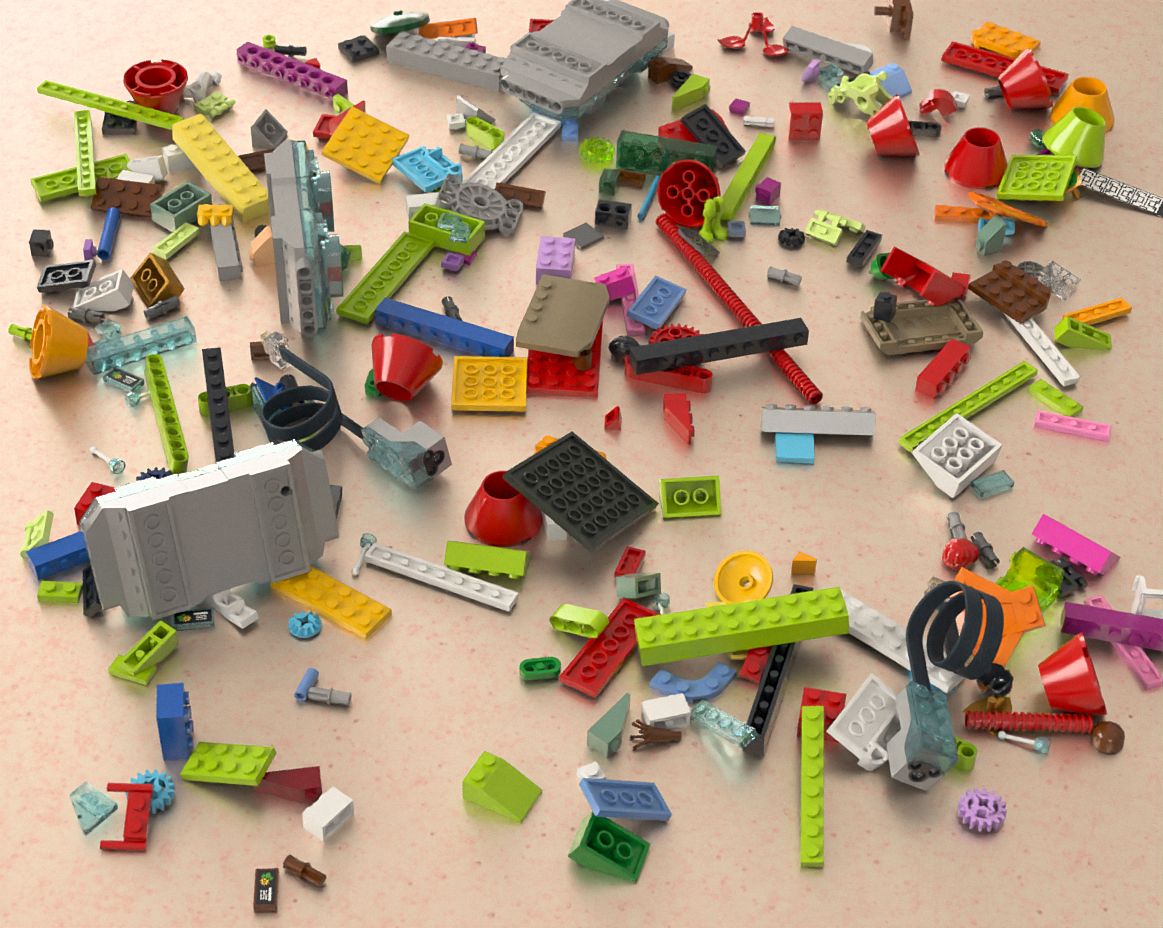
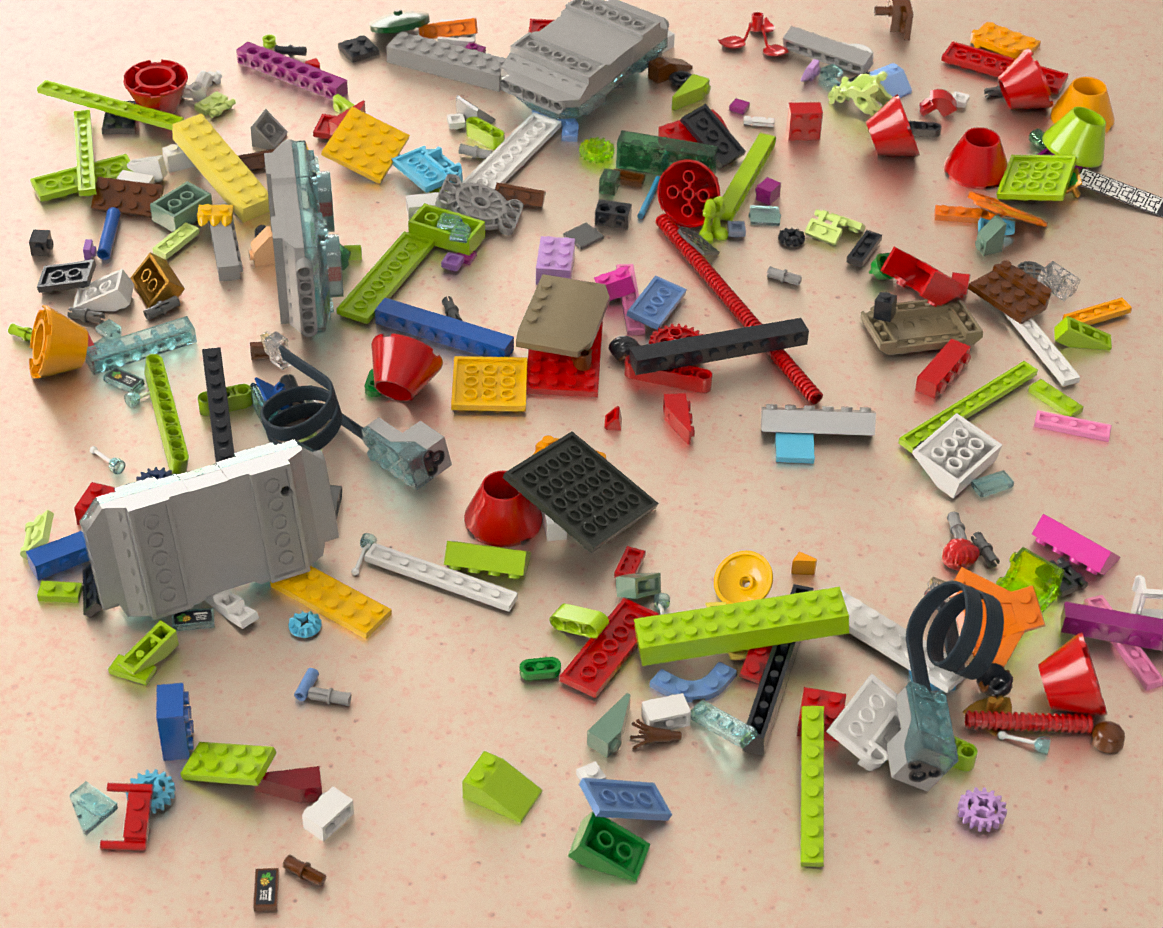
lime slope [658,475,722,518] -> none

